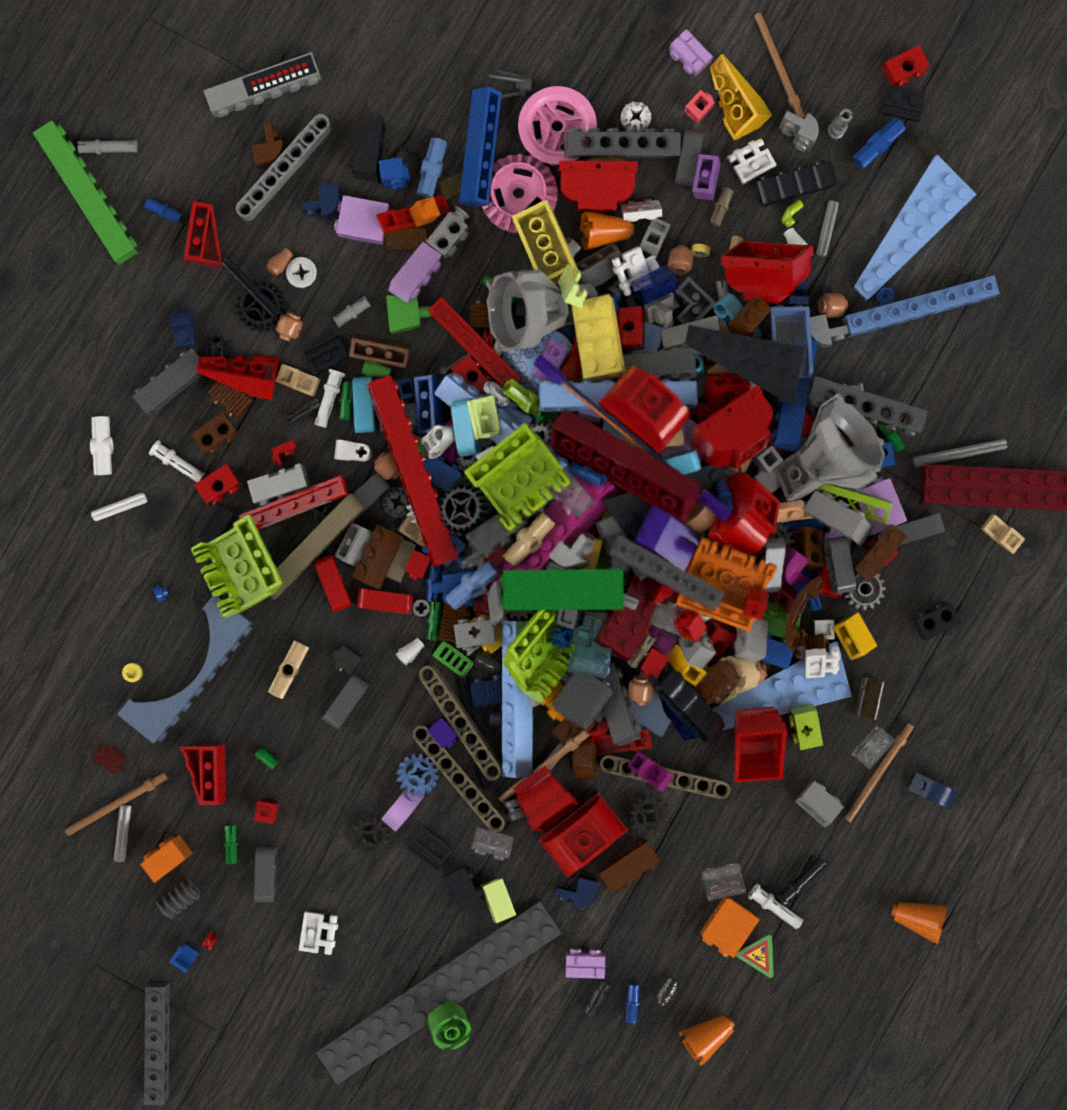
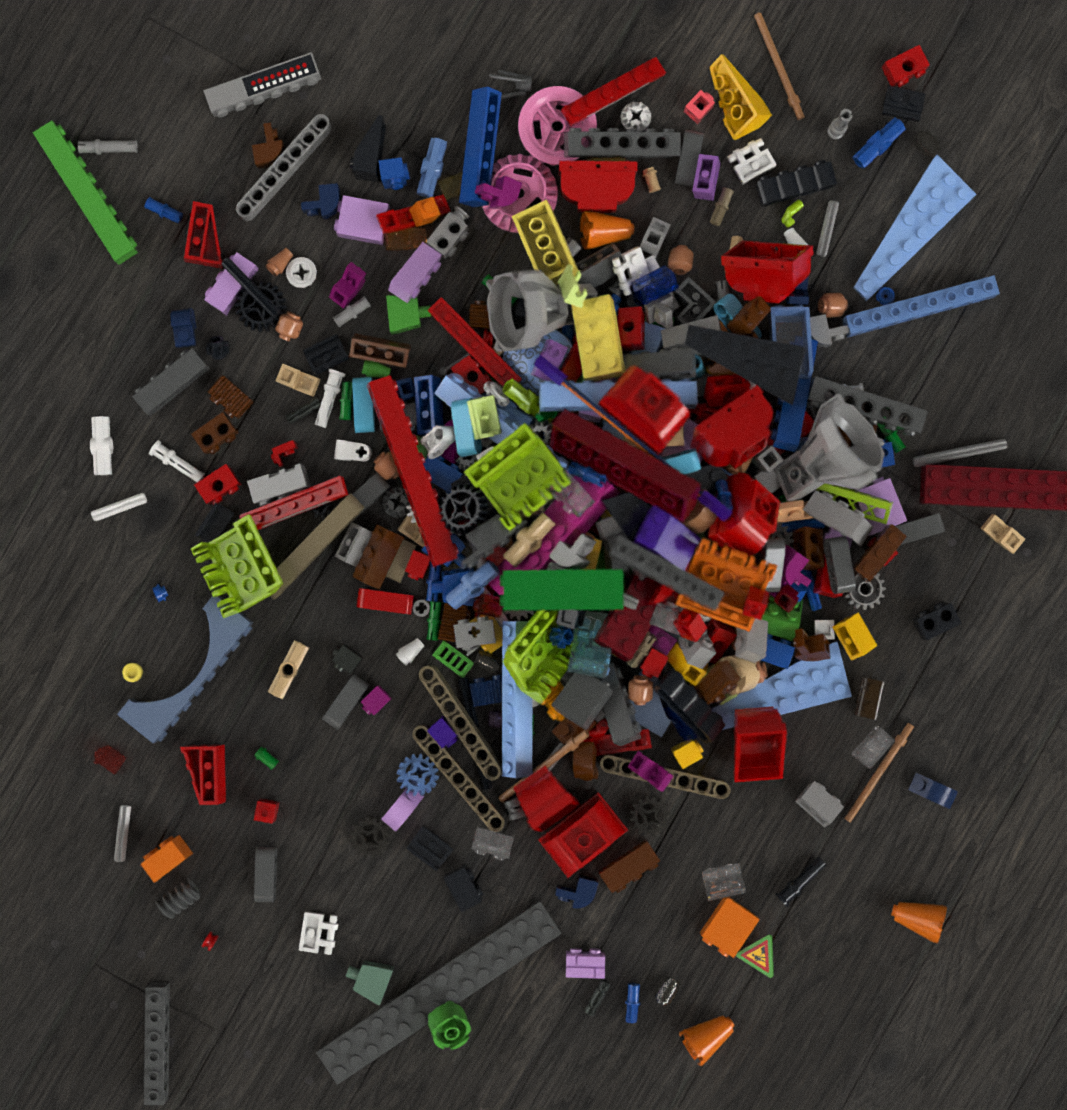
medium nougat bar [65,772,169,836] -> none
blue panel [169,942,200,973] -> none
red wedge [196,355,279,400] -> none
green axle [223,825,238,864] -> none
red beam [314,554,352,613] -> none
yellowish green hinge [480,878,516,923] -> none
light grey piece [487,582,504,626] -> none
white plate [620,199,662,222] -> none
lavender brick [669,29,713,77] -> none
light yellow tile [691,244,711,257] -> none
white pin [748,884,803,930] -> none
light grey brick [779,111,819,152] -> none
reddish brown slope [785,576,824,653] -> none
lime brick [788,703,823,750] -> none
white plate [804,646,841,679] -> none
none -> lavender brick [204,252,259,316]
none -> magenta brick [329,262,366,309]
none -> sand green torso [346,961,394,1006]
none -> magenta brick [361,685,392,715]
none -> magenta brick [475,176,522,209]
none -> red plate [561,57,666,127]
none -> tan pin [642,167,661,193]
none -> yellow brick [670,738,704,769]

